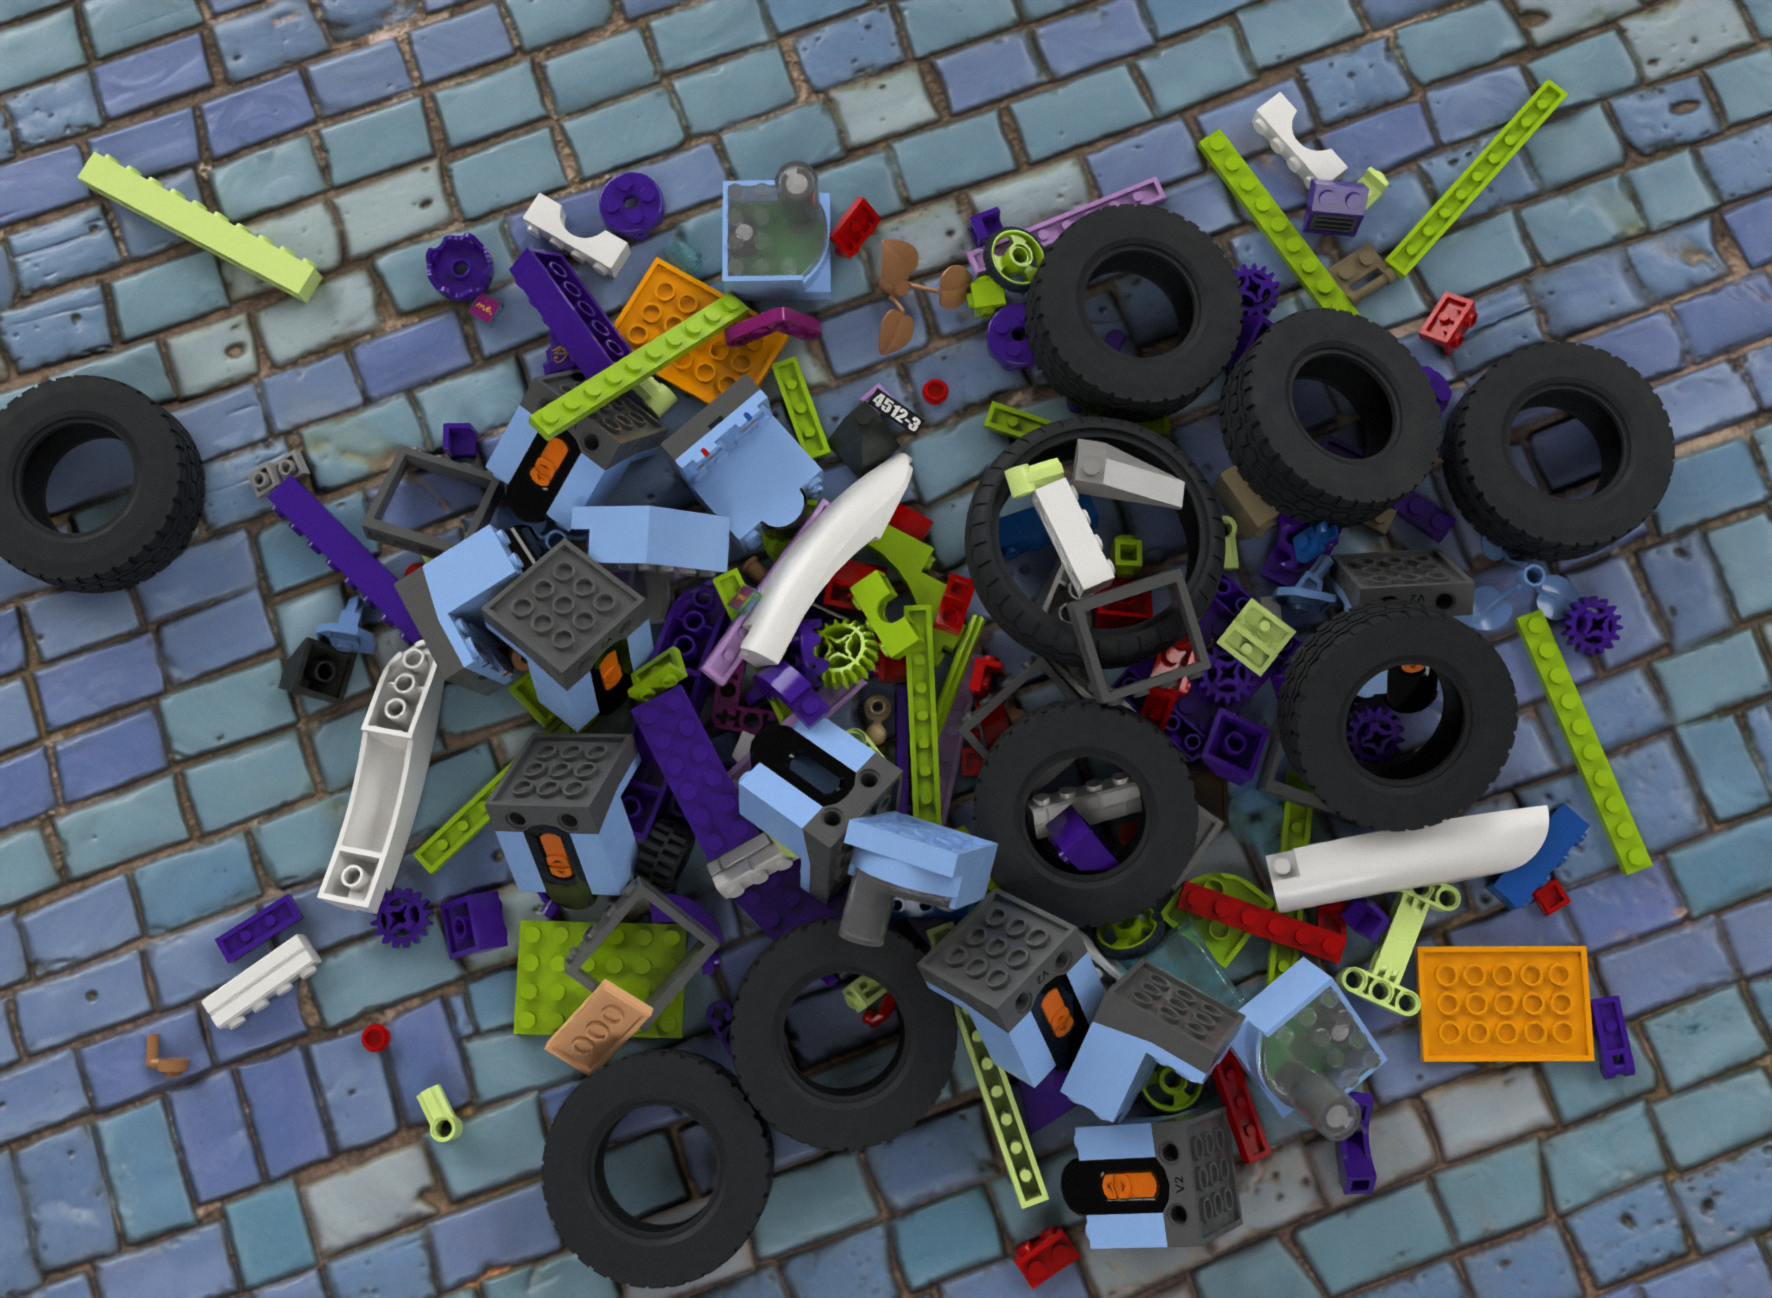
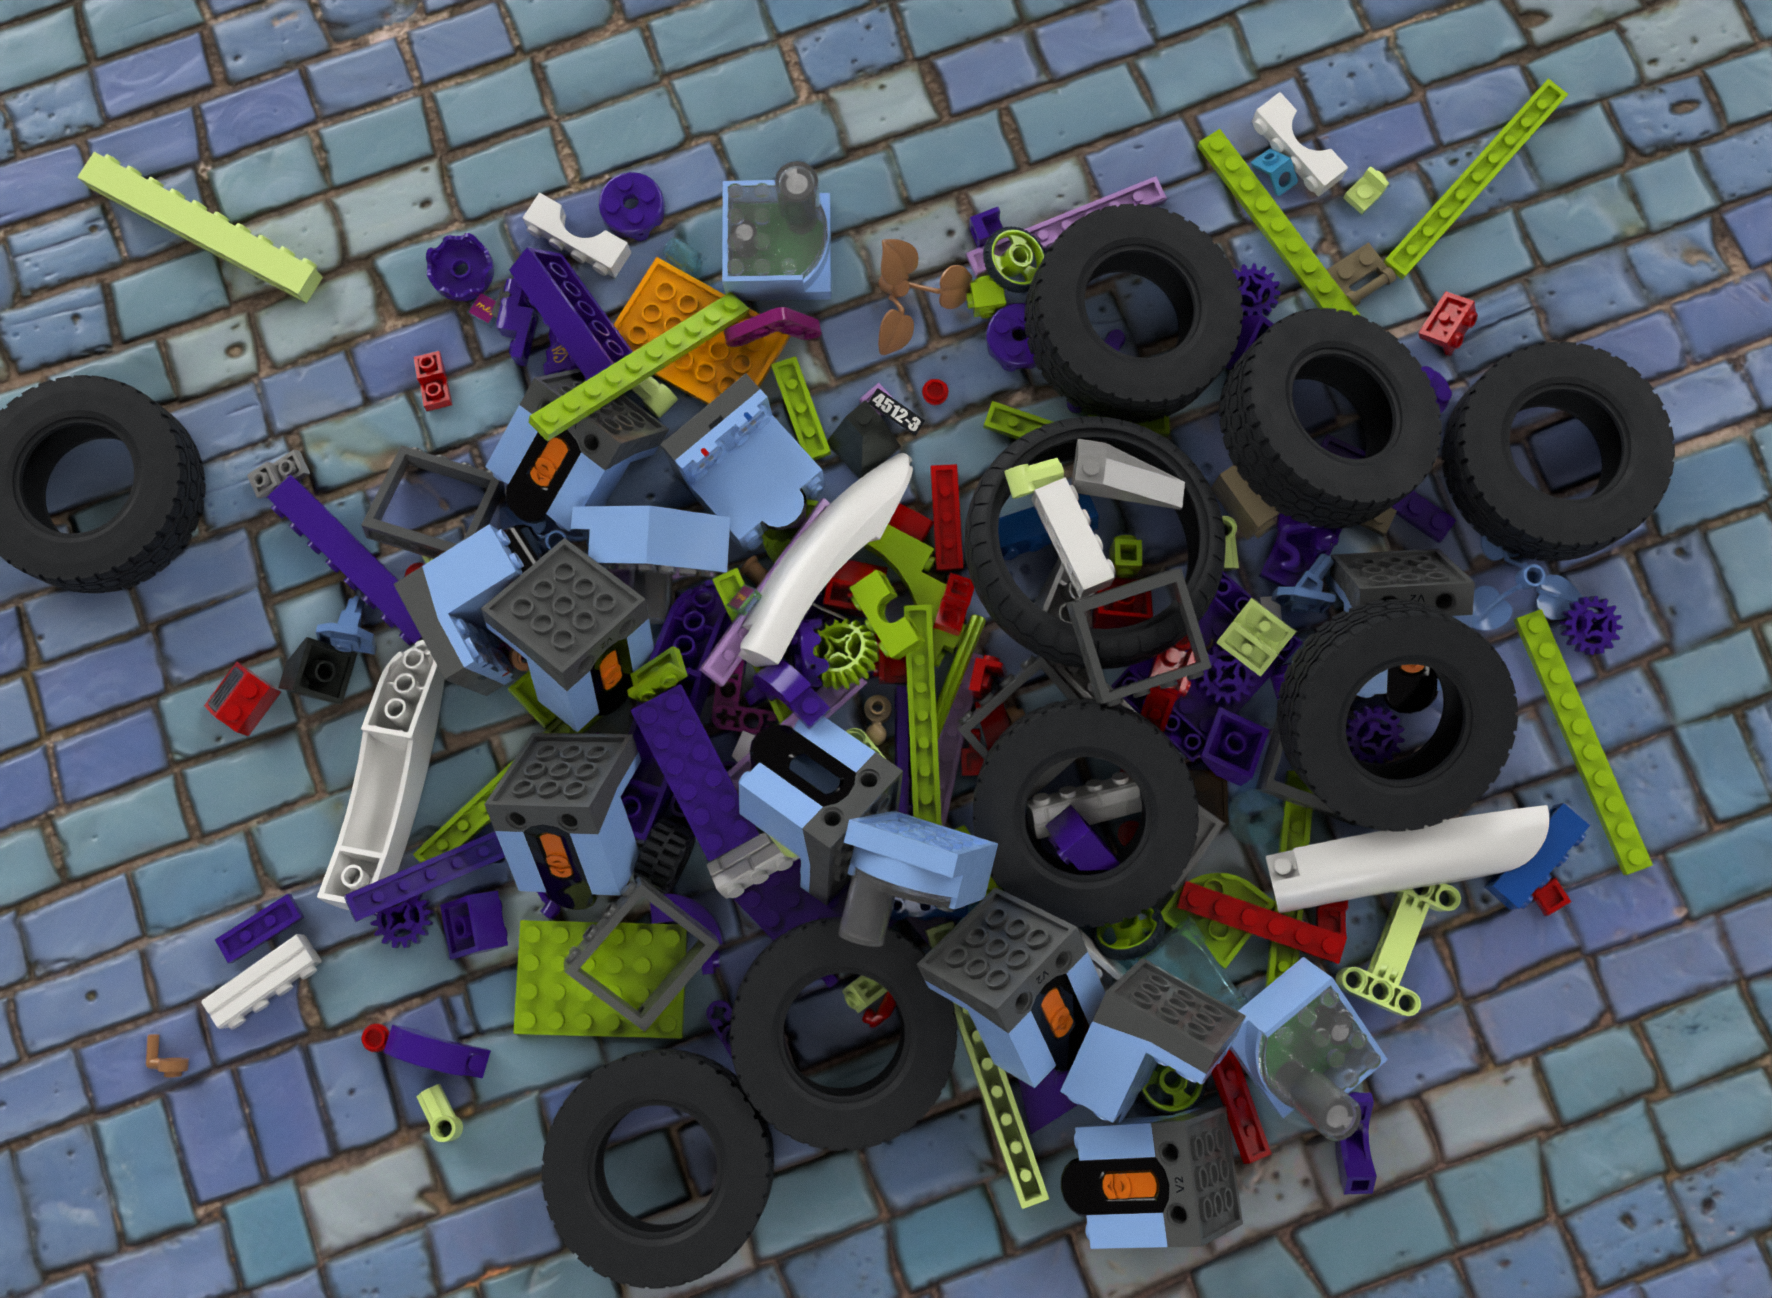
dark purple panel [443,423,478,458] -> none
light nougat tile [544,979,654,1076] -> none
red bracket [827,196,882,259] -> none
red bracket [1013,1225,1080,1289] -> none
blue plate [1292,521,1339,564] -> none
slope [1302,179,1369,237] -> none
dark purple panel [1340,897,1391,943] -> none
light orange plate [1414,946,1595,1062] -> none
dark purple plate [1590,995,1635,1080] -> none
none -> red slope [204,662,281,736]
none -> dark purple plate [344,831,505,922]
none -> dark purple arch [384,1024,491,1079]
none -> red slope [414,351,452,411]
none -> dark purple plate [491,279,539,367]
none -> red plate [930,464,963,572]
none -> dark azure bracket [1251,149,1298,196]

